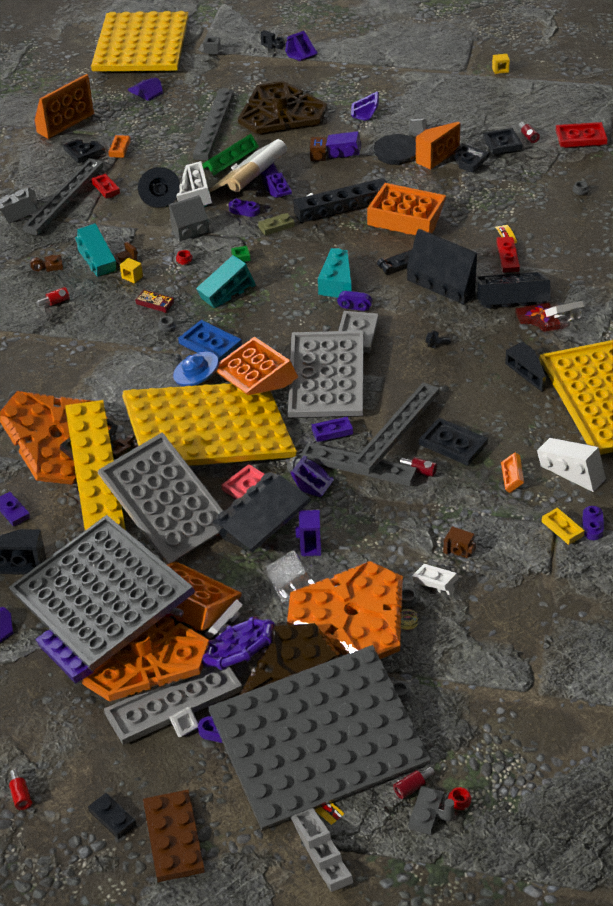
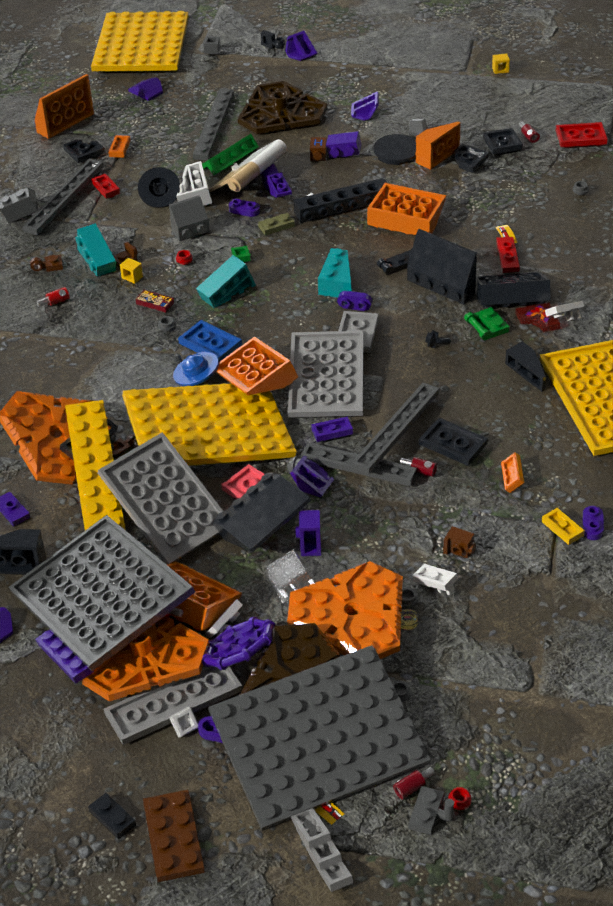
red piece [9,769,32,810] -> none
white wedge [537,438,606,492] -> none
none -> green plate [464,307,510,341]

